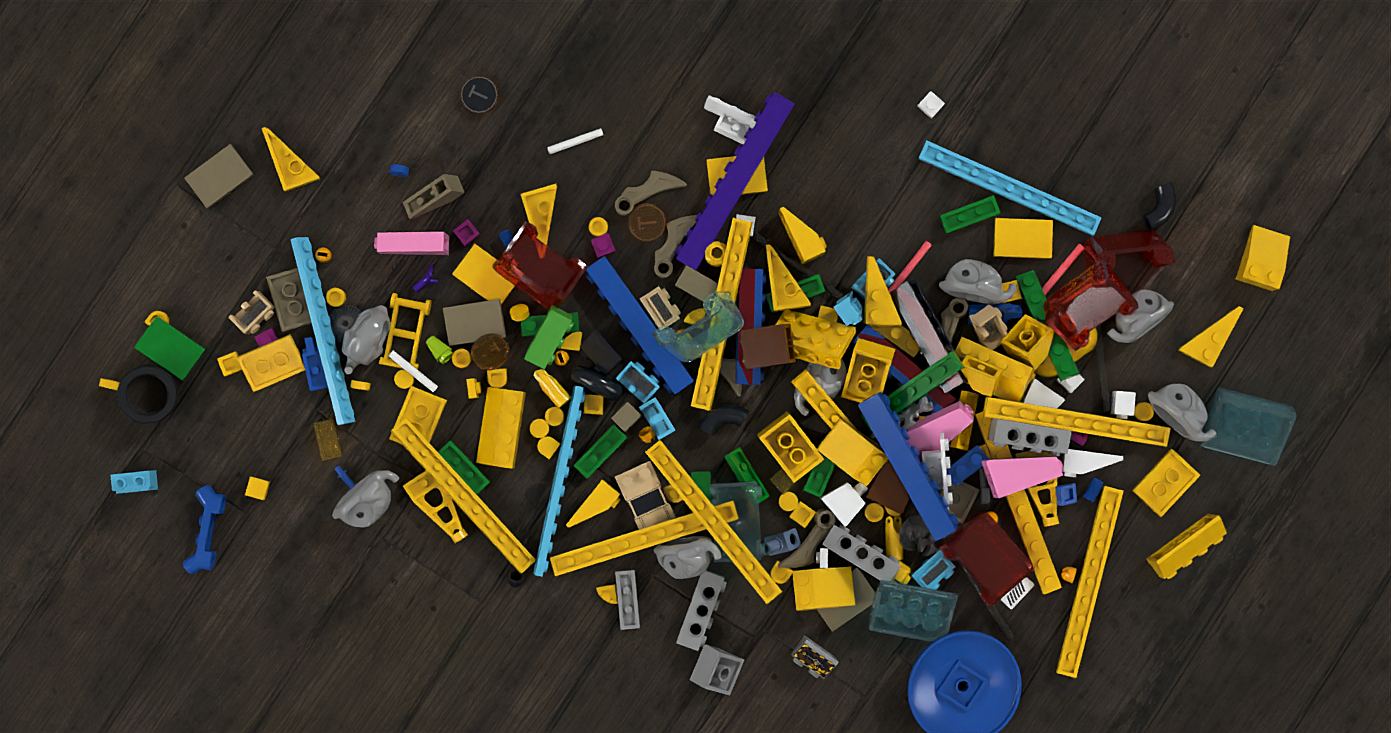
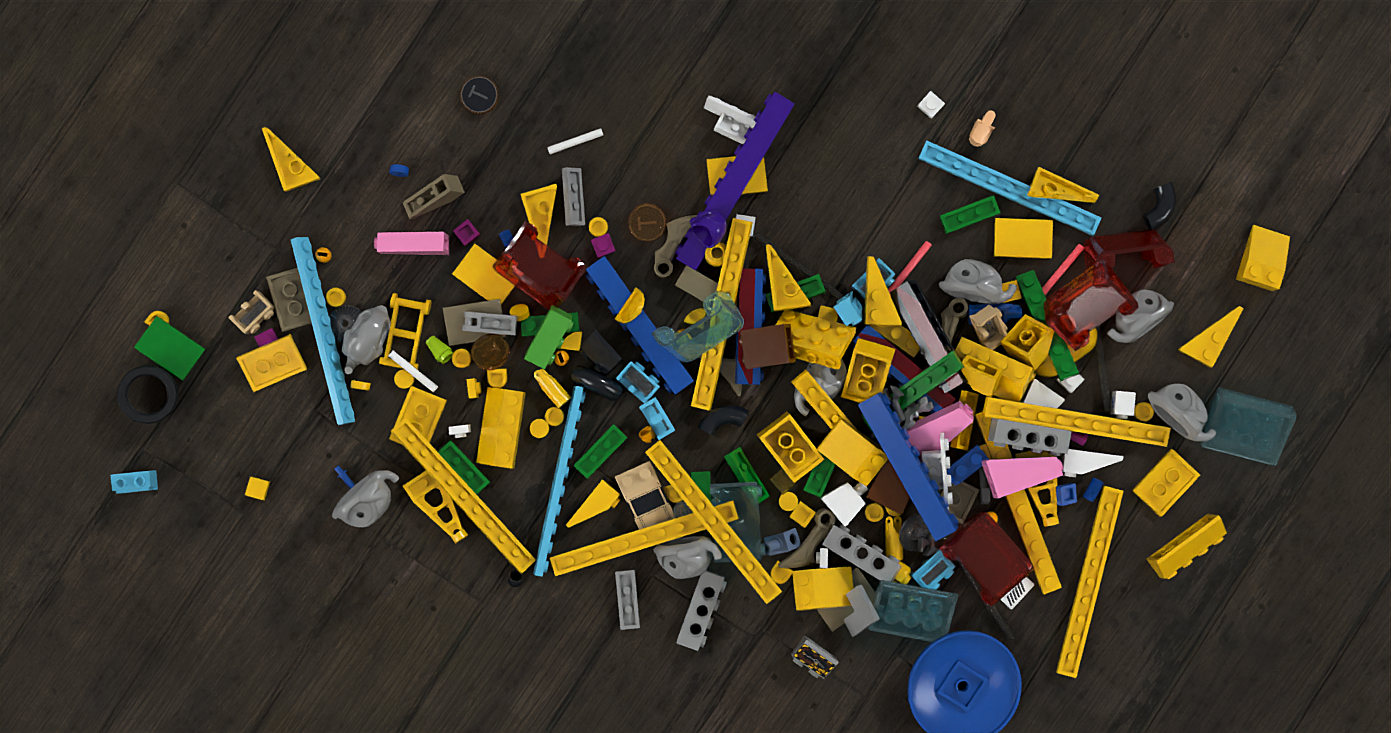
yellow tile [99,378,120,390] -> none
blue plate [183,485,226,575] -> none
dark tan tile [184,144,254,209] -> none
yellow tile [217,352,242,377] -> none
blue hinge [302,337,328,391] -> none
clear yellow plate [313,419,342,461] -> none
dark purple bar [413,265,438,292] -> none
yellow tile [538,436,561,459] -> none
yellow tile [584,394,604,415] -> none
yellow tile [596,584,618,604] -> none
dark tan panel [611,402,642,432] -> none
dark tan piece [615,171,687,216] -> none
tan window [640,286,681,332] -> none
light grey slope [690,644,744,695] -> none
yellow slope [778,207,827,265] -> none
light orange hinge [1061,566,1077,583] -> none
none -> white plate [449,425,471,438]
none -> light grey plate [462,311,517,335]
none -> light grey plate [562,167,585,226]
none -> yellow plate [615,287,645,323]
none -> clear plate [674,502,692,518]
none -> dark purple piece [690,210,727,248]
none -> light grey tile [844,585,880,637]
none -> dark grey bar [883,386,905,422]
none -> light nougat arm [969,111,995,147]
none -> yellow wing [1027,167,1099,203]

